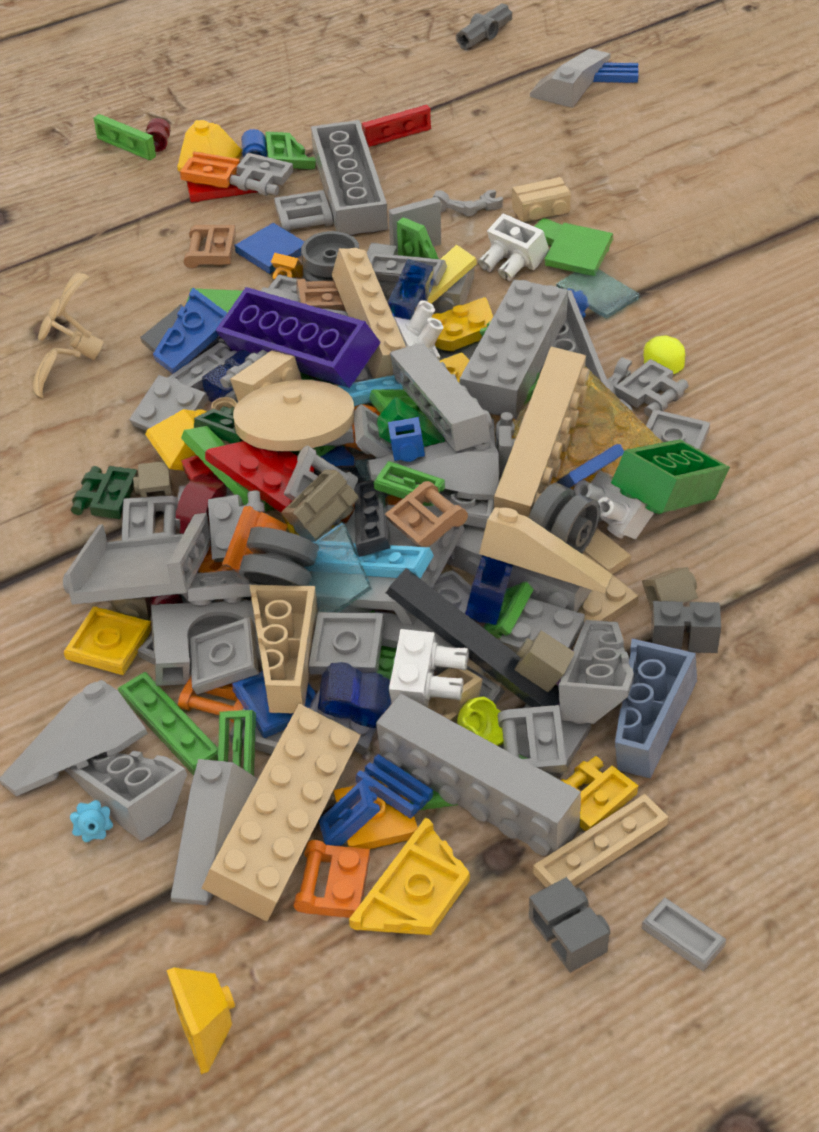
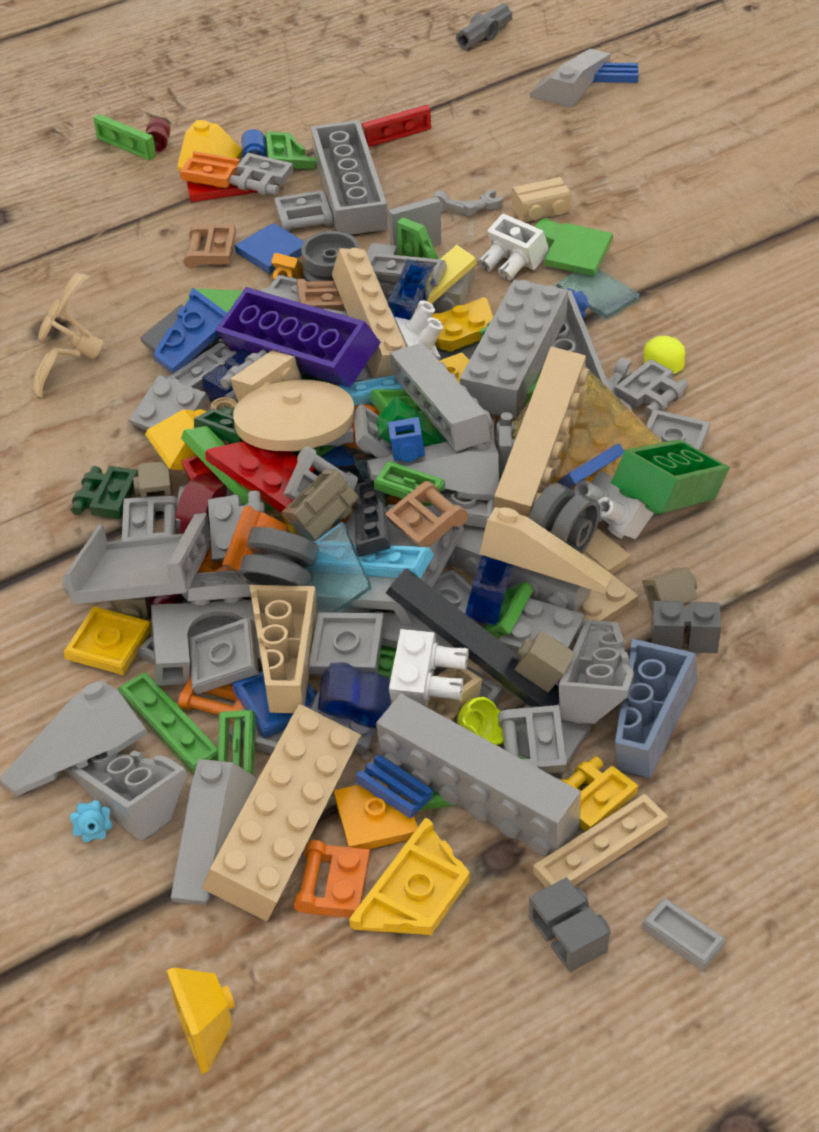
blue tile [319,779,380,846] -> none

